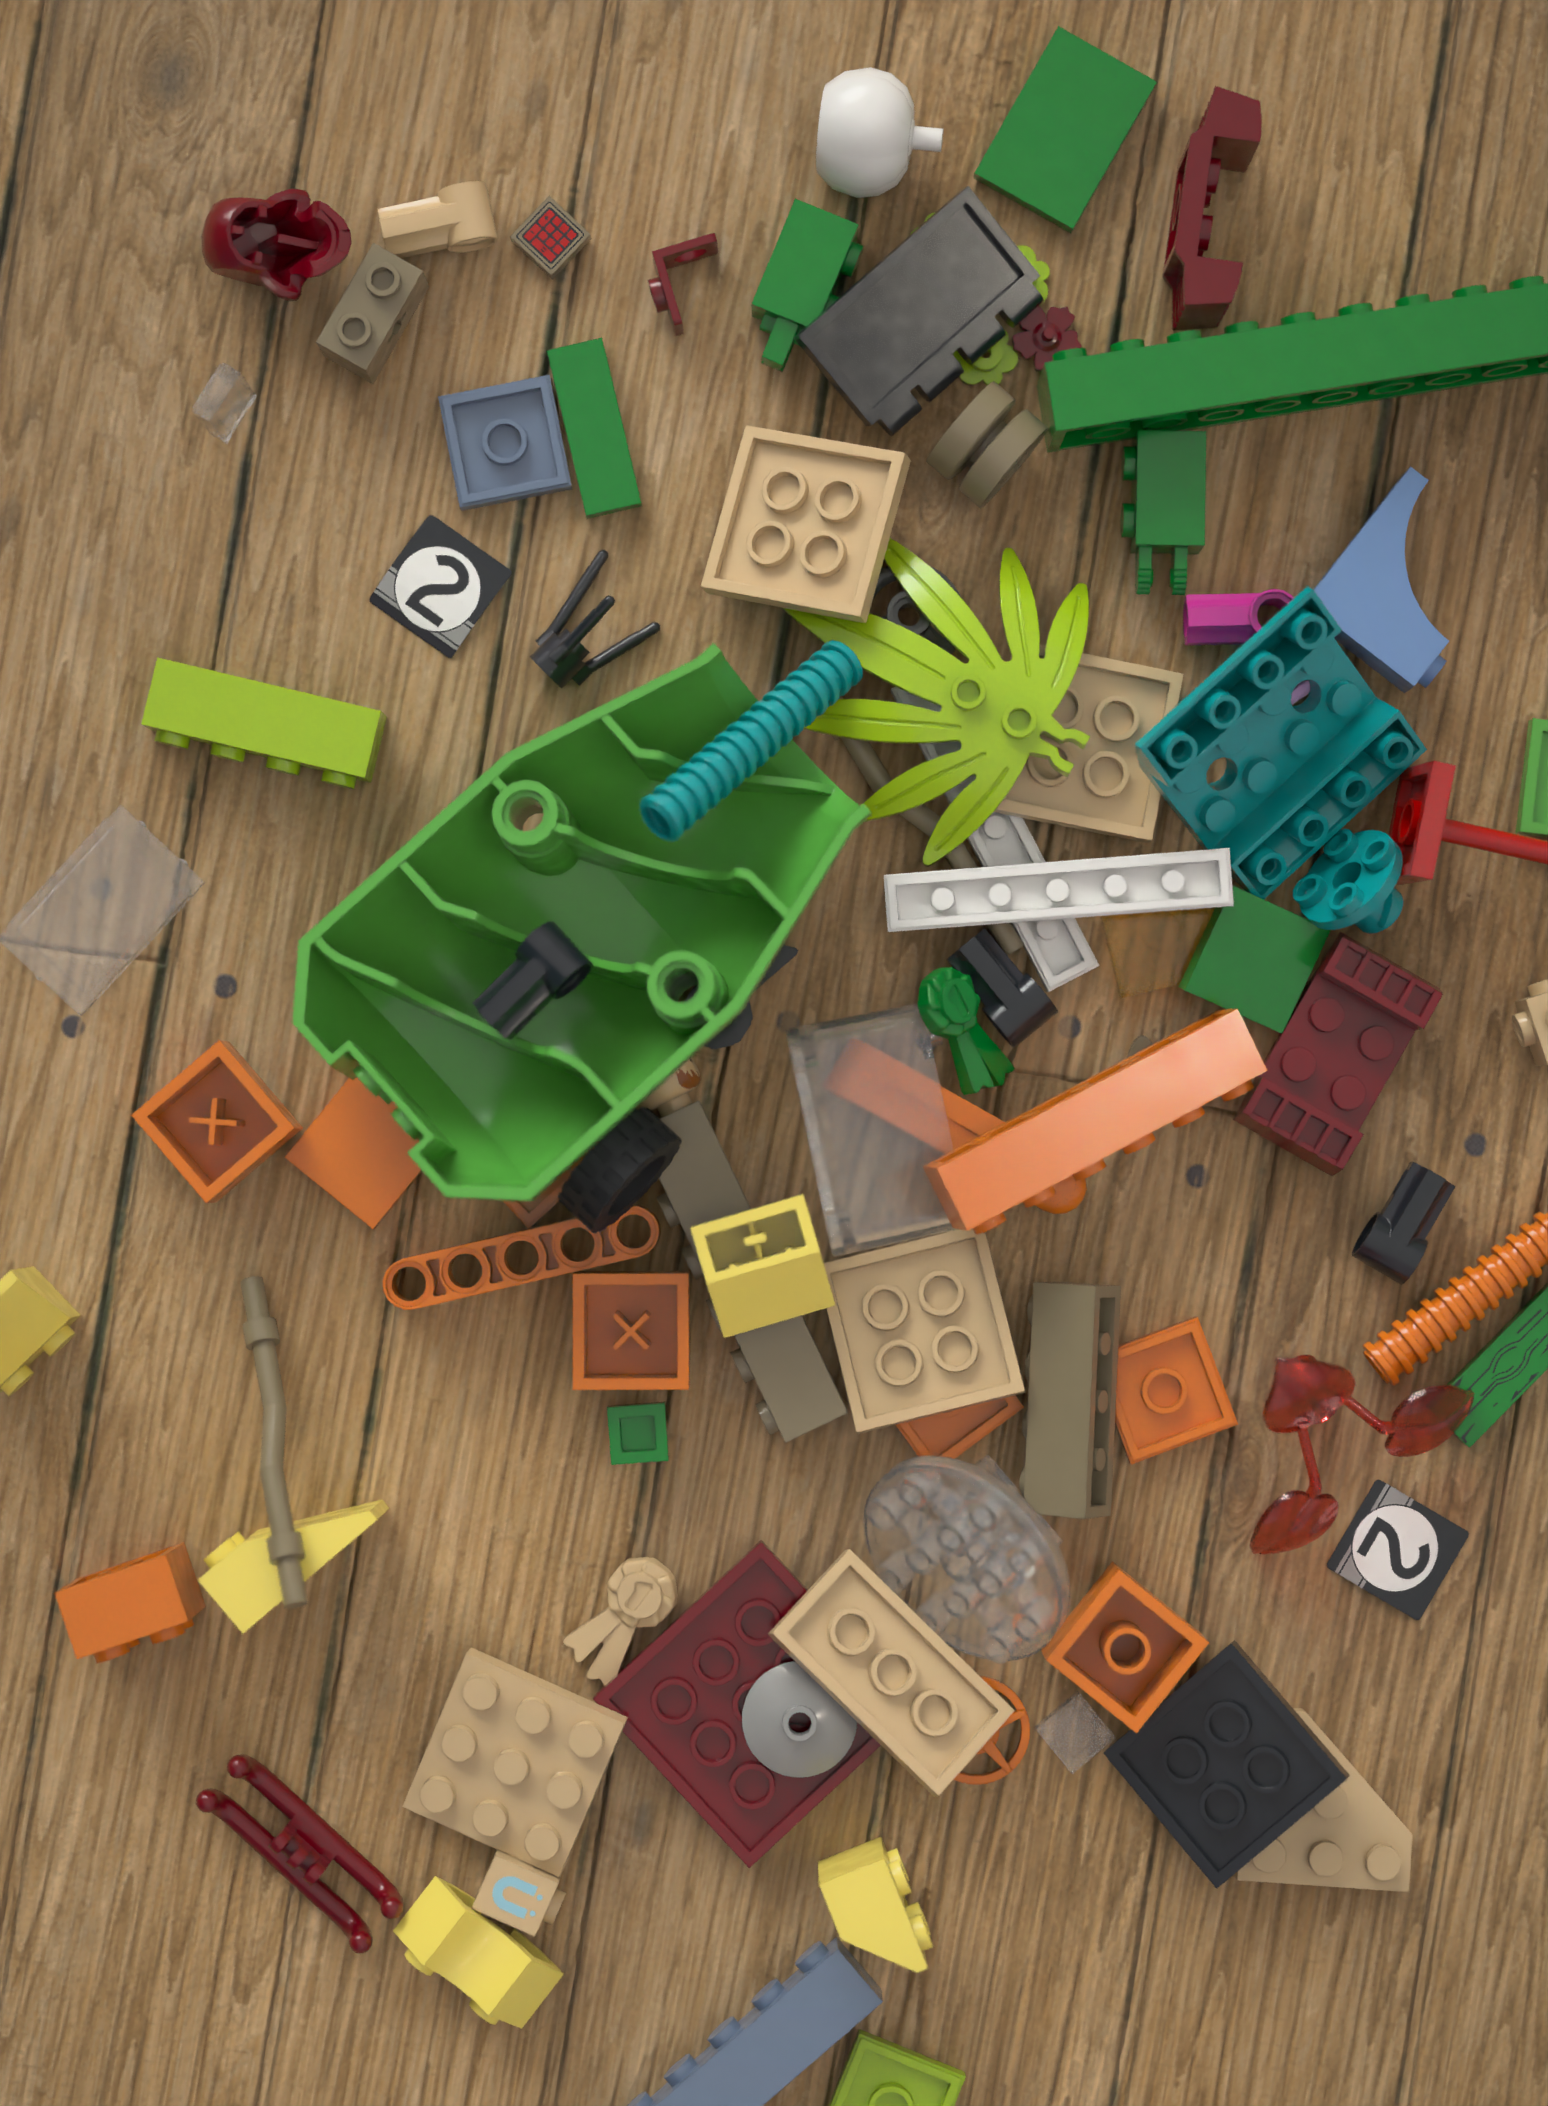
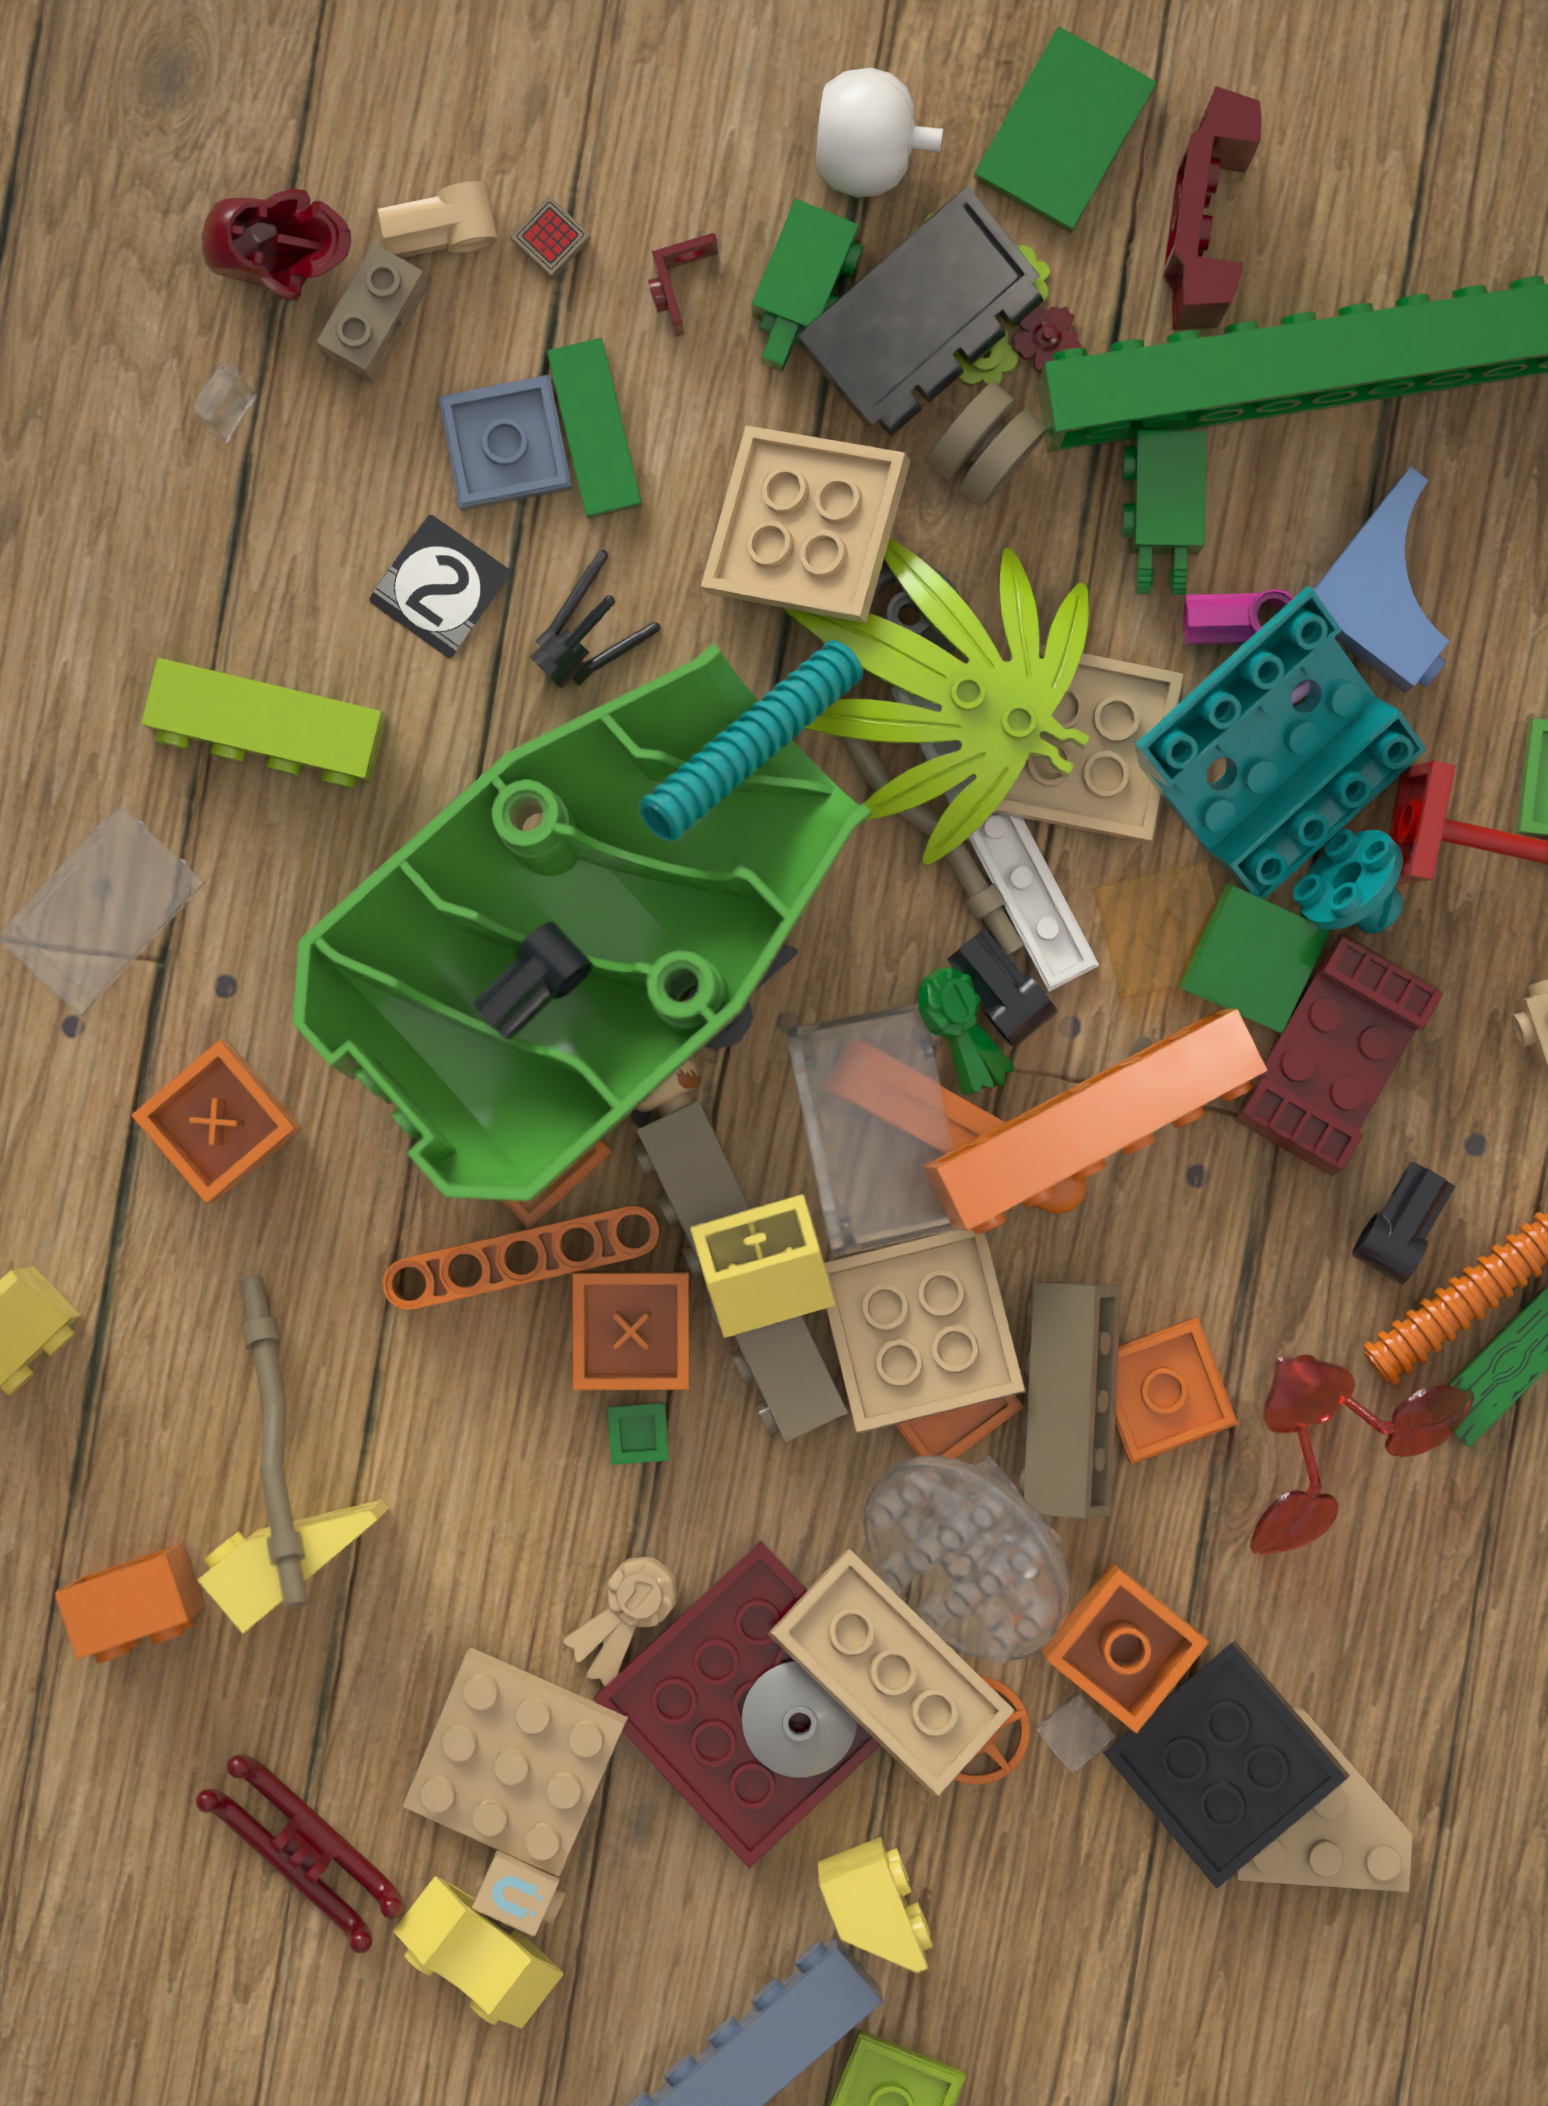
orange tile [284,1078,422,1229] -> none
black tyre [558,1107,681,1233] -> none
white tile [884,848,1234,932] -> none
sticker [1327,1479,1469,1620] -> none

